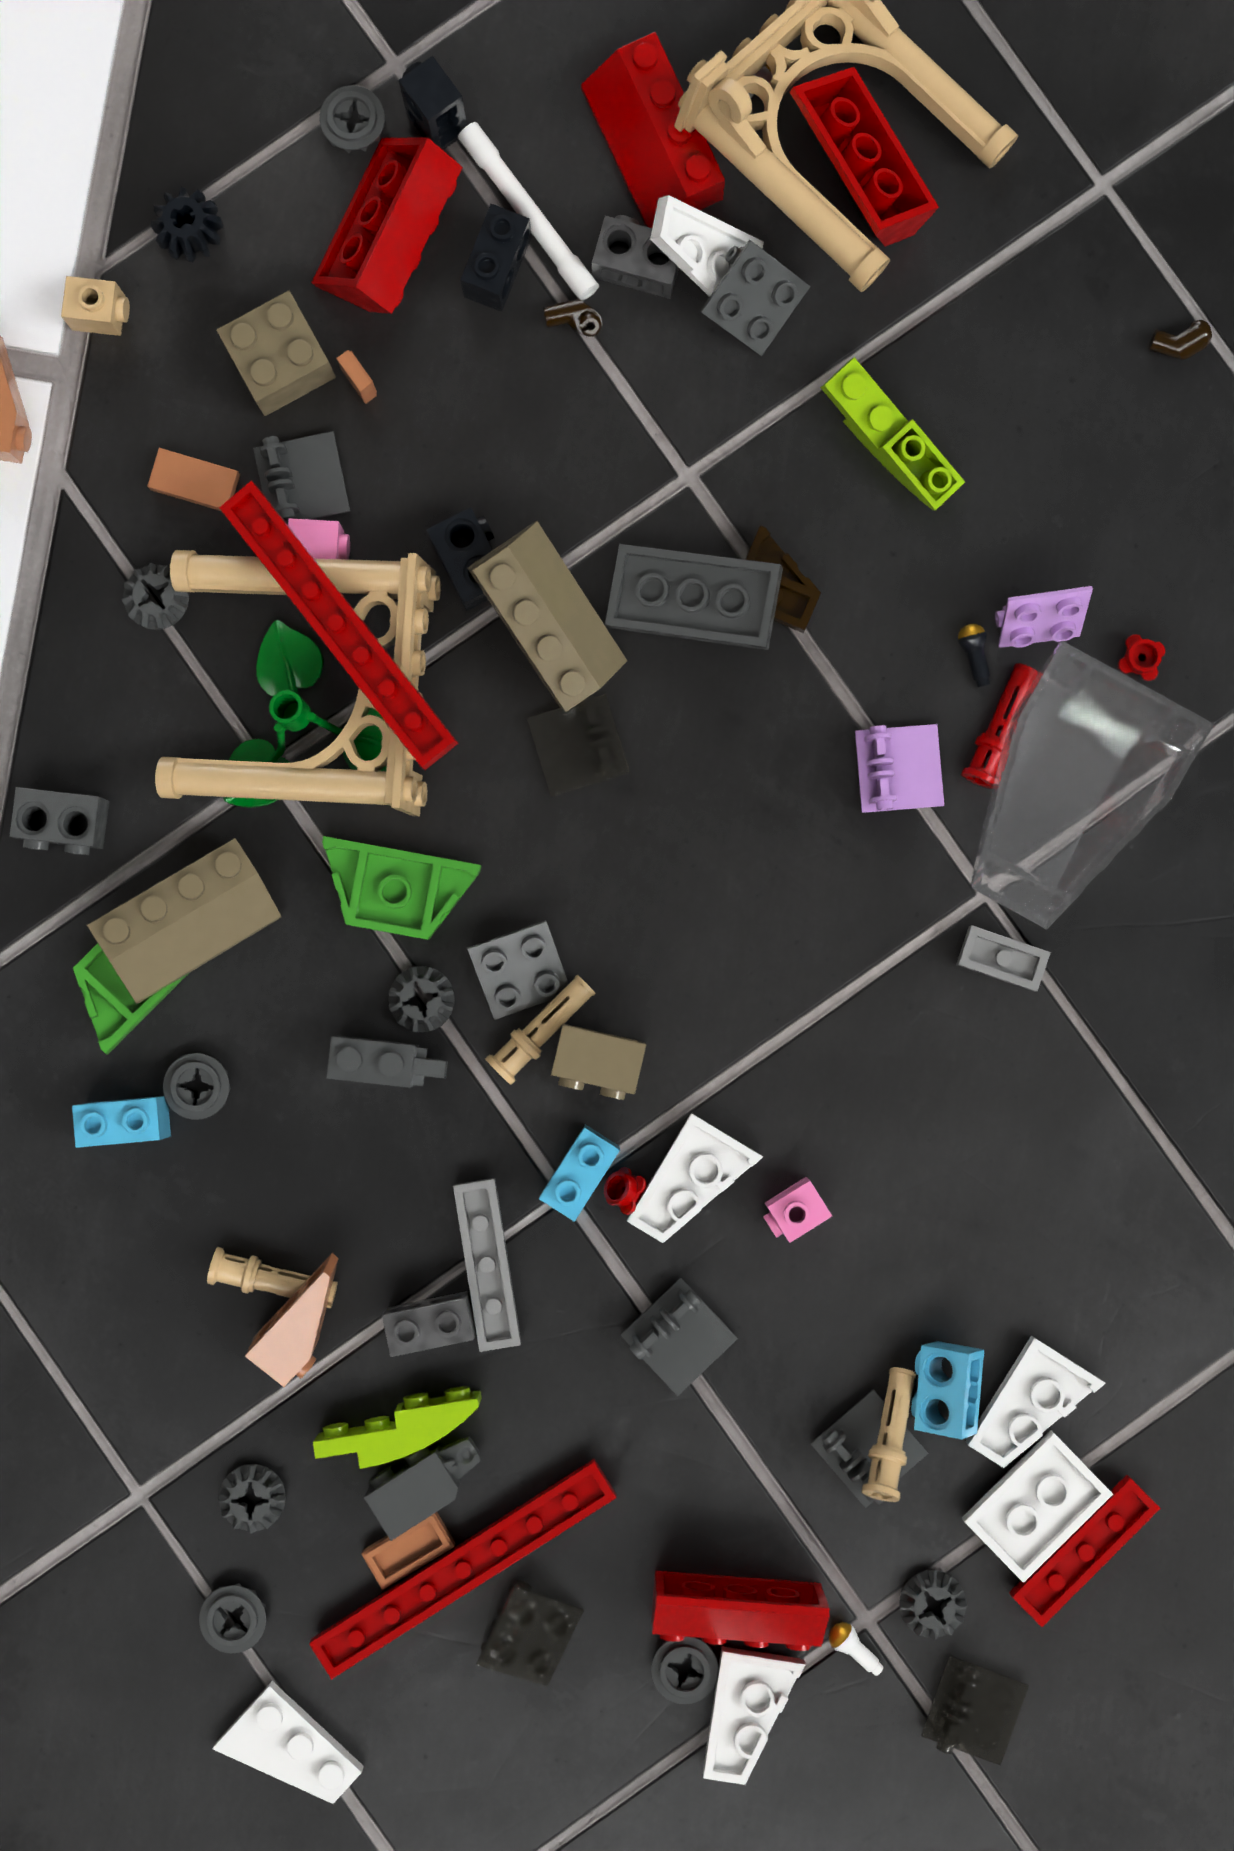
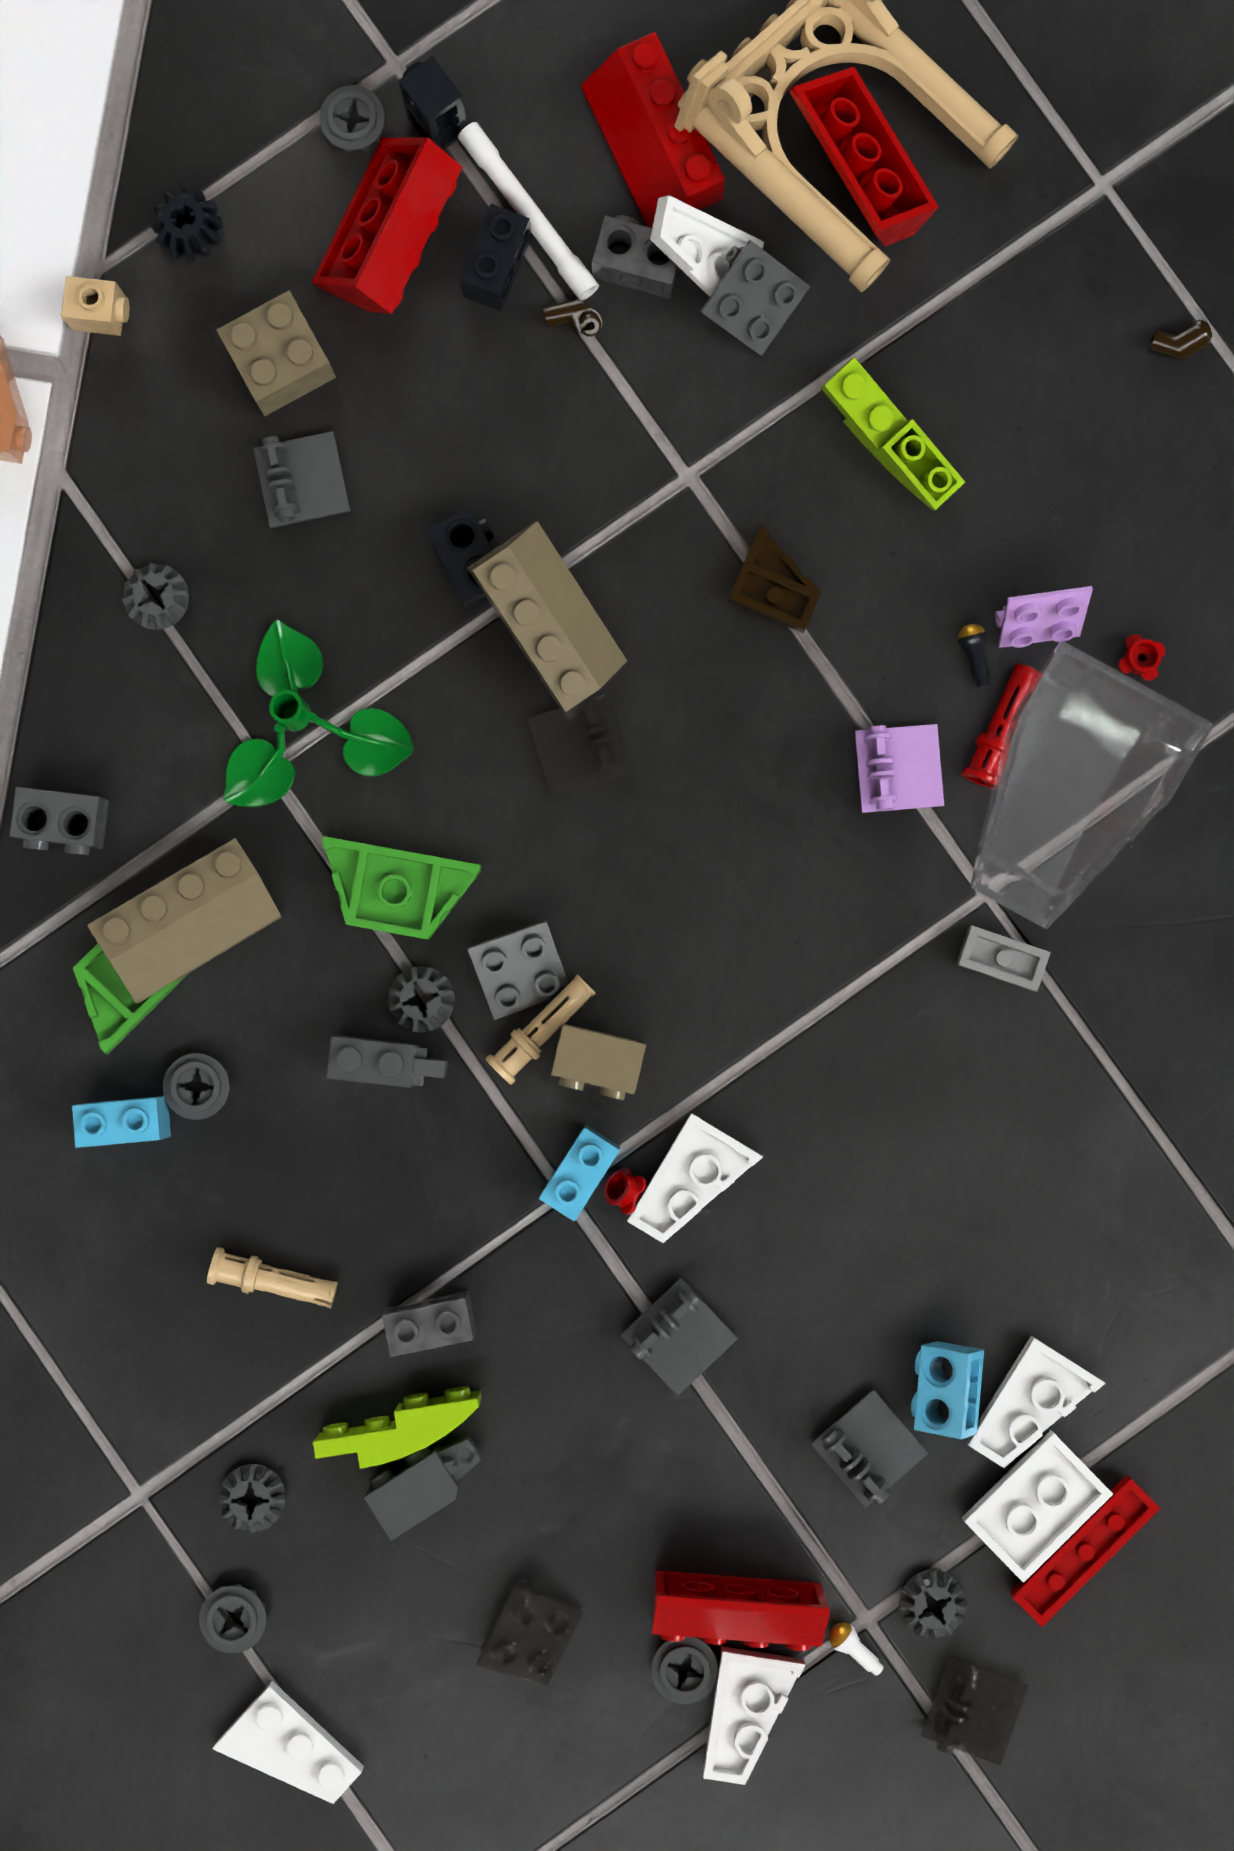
nougat tile [147,448,240,511] -> none
tan arch [155,550,441,816] -> none
red plate [219,480,458,770] -> none
slope [245,1253,339,1387] -> none
bright pink brick [288,518,350,559] -> none
red plate [309,1459,617,1680] -> none
nougat tile [336,350,377,404] -> none
nougat tile [361,1512,455,1590] -> none
light grey plate [453,1178,522,1352] -> none
dark grey plate [605,544,783,650] -> none
bright pink brick [763,1177,832,1243] -> none
tan pin [861,1367,917,1502] -> none

